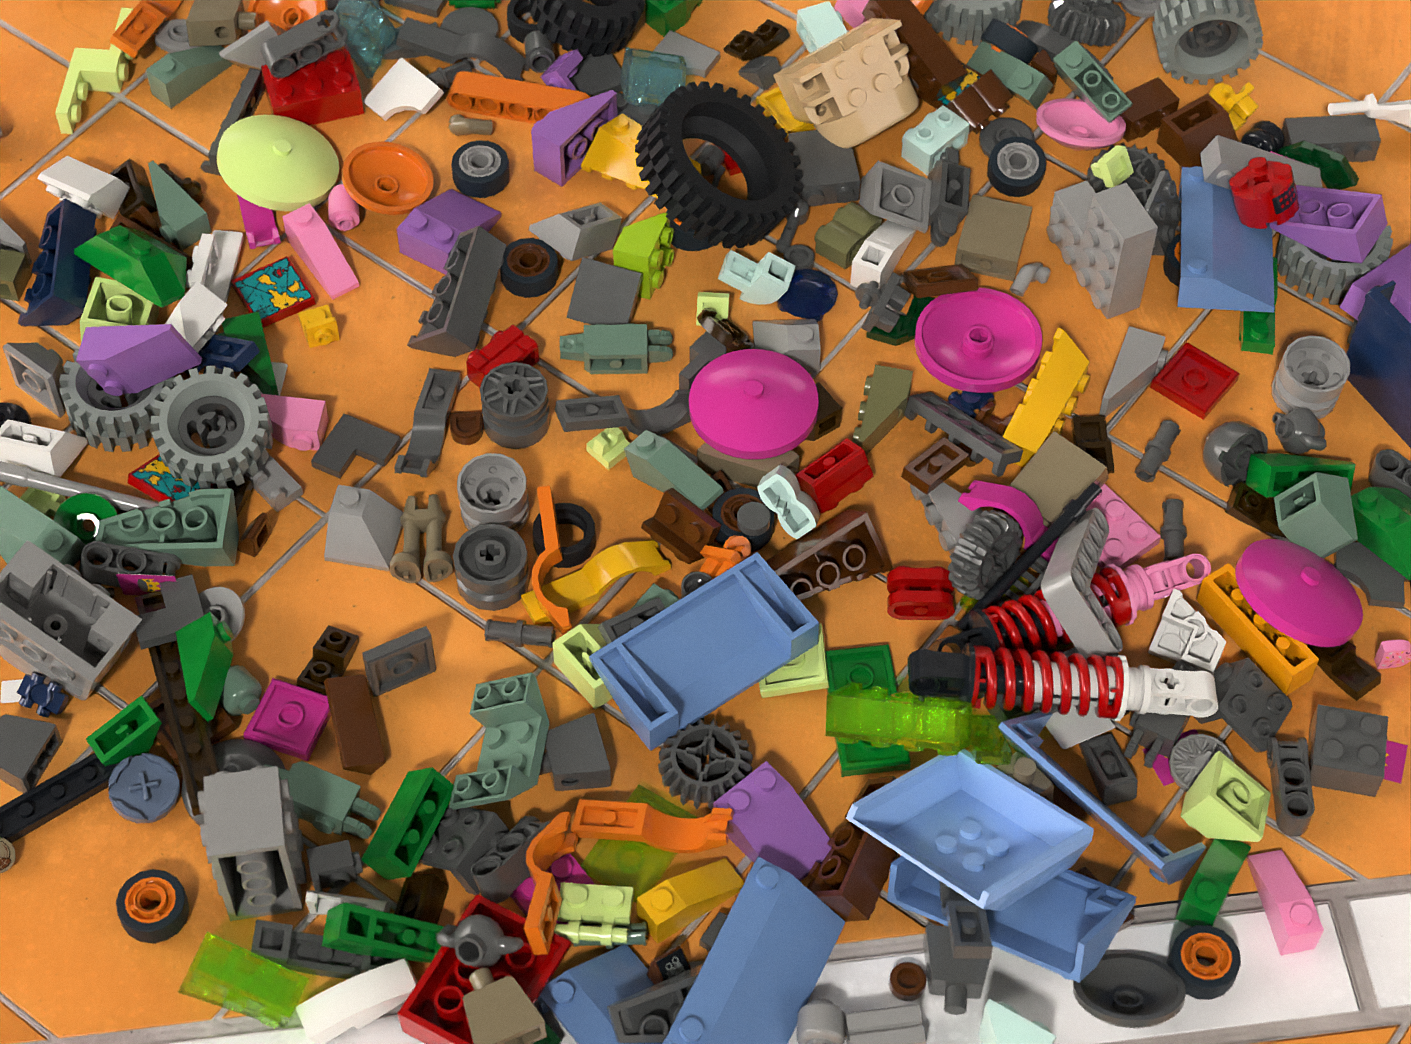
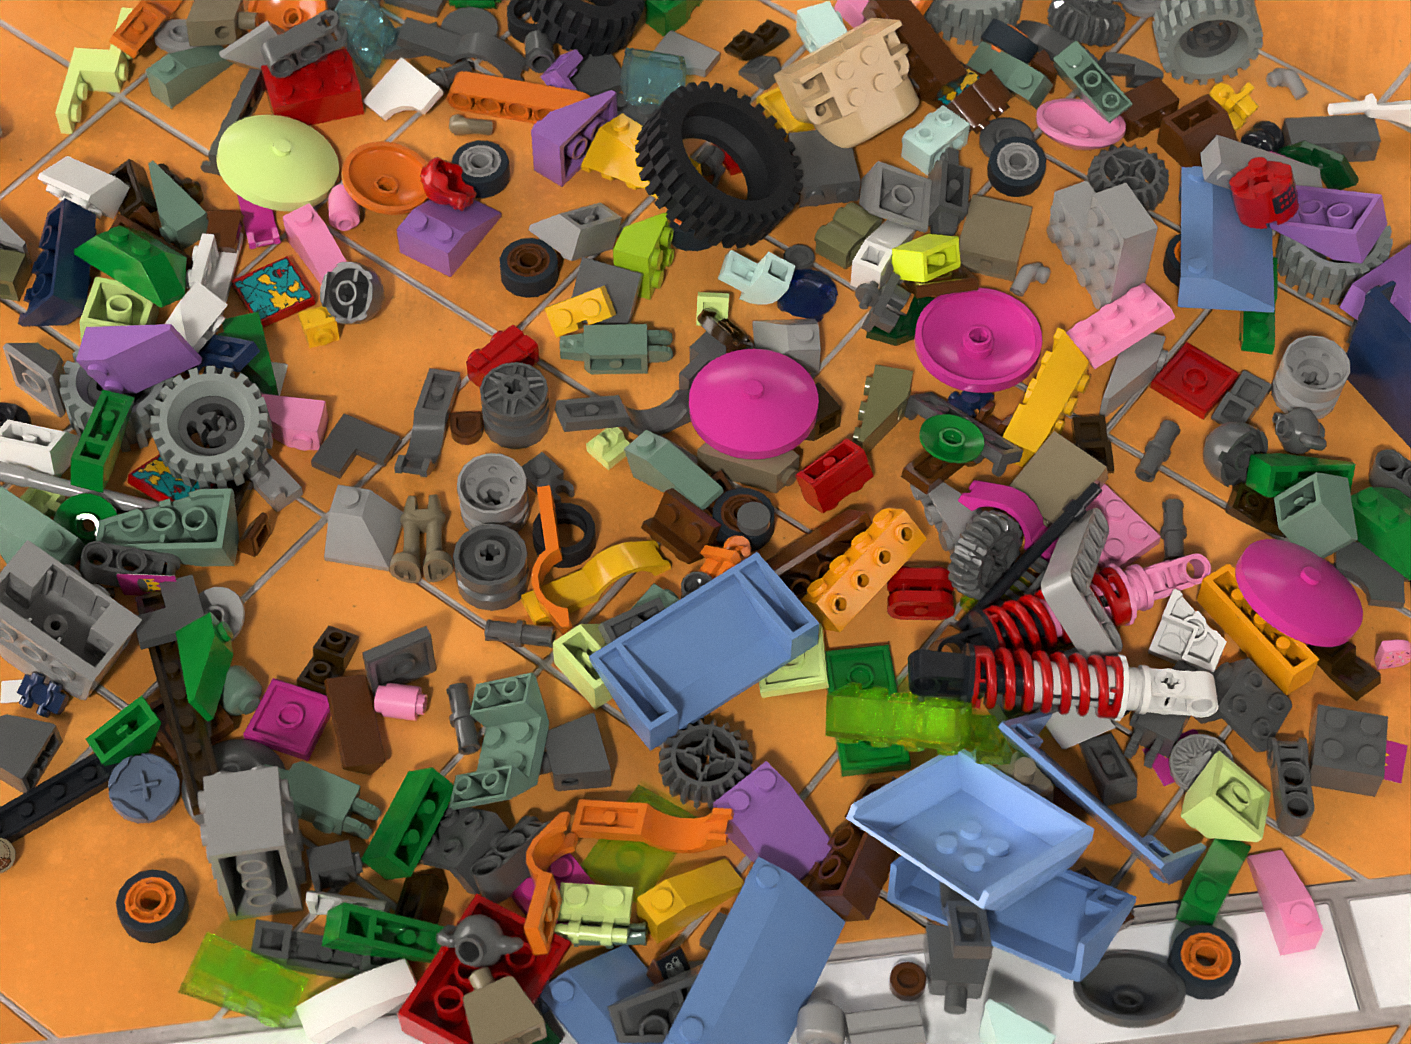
dark grey wedge [407,226,506,357] -> none
light aqua brick [758,464,820,540] -> none
dark grey piece [776,197,809,254] -> none
yellowish green tile [1091,145,1134,188] -> none
dark grey bracket [1144,170,1181,256] -> none
none -> green slope [70,390,135,493]
none -> reddish brown tile [206,210,245,253]
none -> dark grey cylinder [320,262,384,325]
none -> bright pink brick [374,683,427,721]
none -> red hair [420,157,477,211]
none -> dark grey pin [446,683,481,755]
none -> dark grey plate [522,452,574,504]
none -> yellow piece [544,285,616,338]
none -> light orange brick [800,508,927,633]
none -> neon yellow brick [892,234,961,283]
none -> green dish [919,414,985,463]
none -> bright pink plate [1066,282,1176,369]
none -> dark grey slope [1097,51,1164,88]
none -> dark grey slope [1211,370,1272,425]
none -> light grey arm [1266,68,1309,100]

